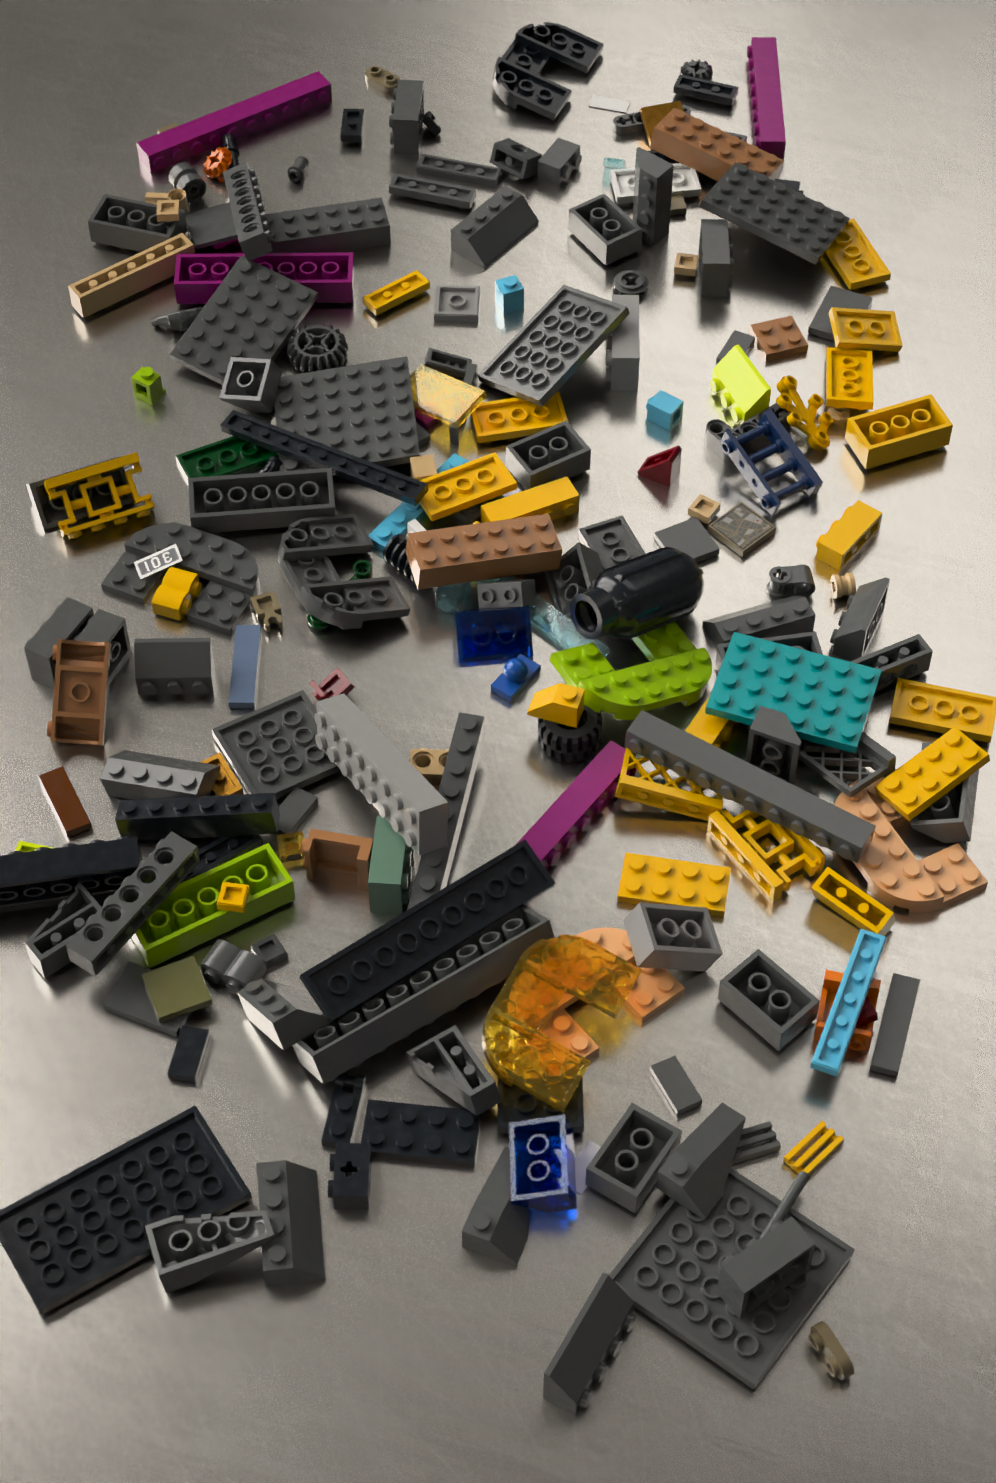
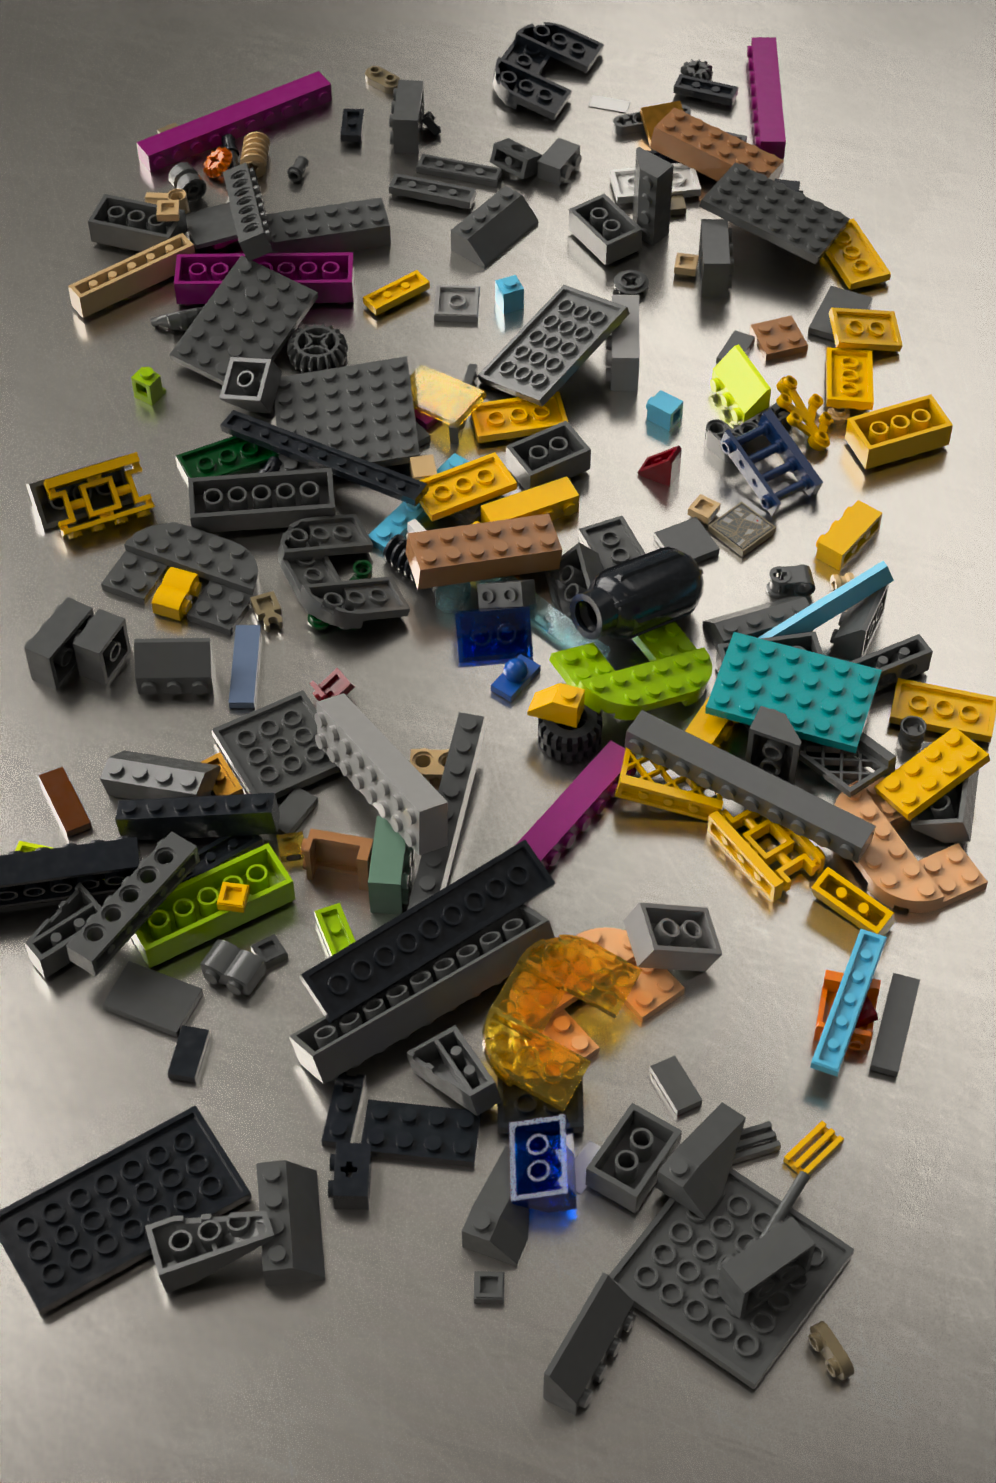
medium nougat piece [47,639,111,746] -> none
sticker [134,544,183,579] -> none
olive tile [141,956,212,1023] -> none
dark grey slope [237,979,329,1050] -> none
dark grey slope [422,348,472,378] -> none
clear light blue tile [603,157,626,168] -> none
yellow plate [617,852,731,918] -> none
dark grey brick [718,949,820,1051] -> none
none -> tan piece [239,132,270,178]
none -> lime plate [314,903,355,956]
none -> dark grey tile [474,1271,504,1304]
none -> medium azure tile [758,561,894,639]
none -> dark grey wheel [898,716,926,751]

